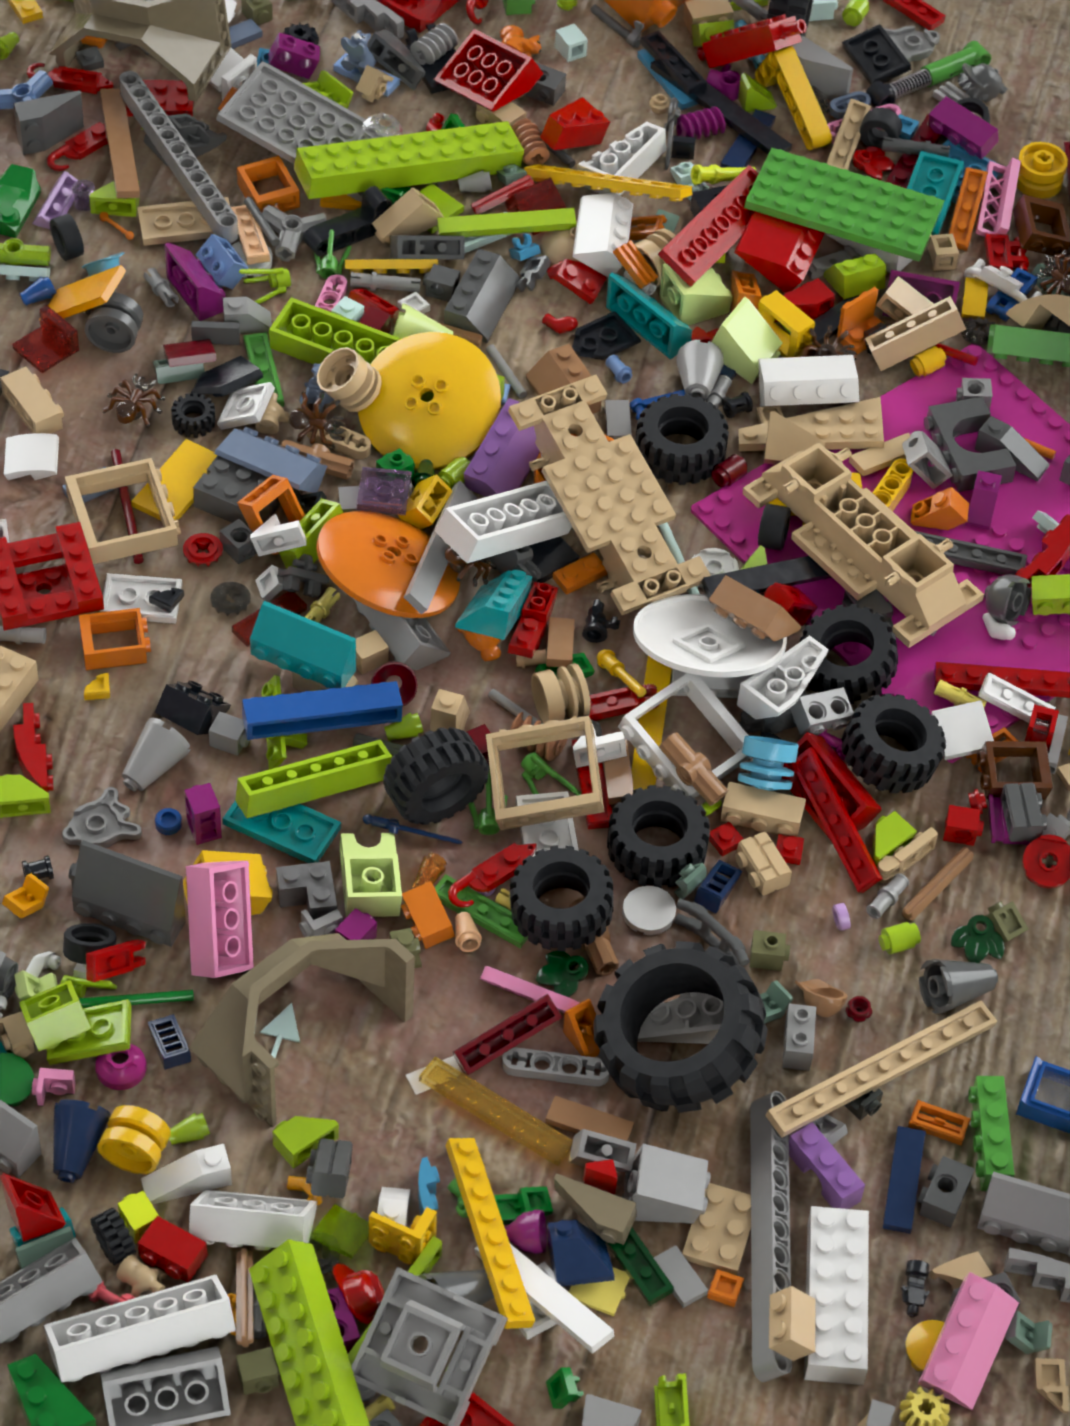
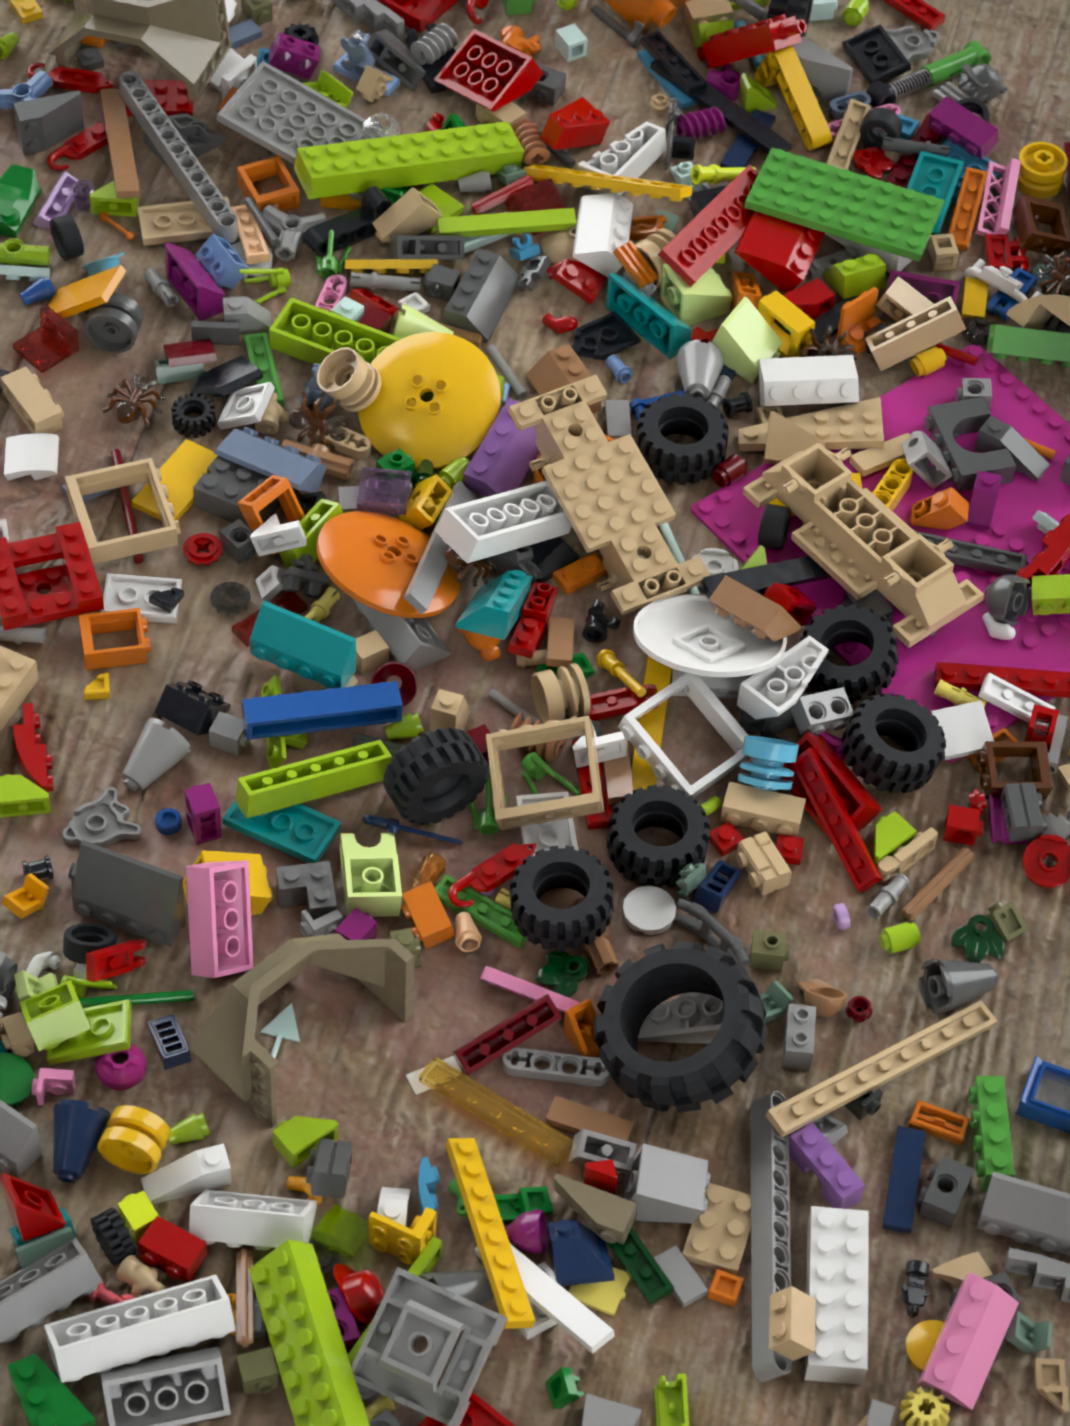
medium nougat piece [659,732,729,806] -> none

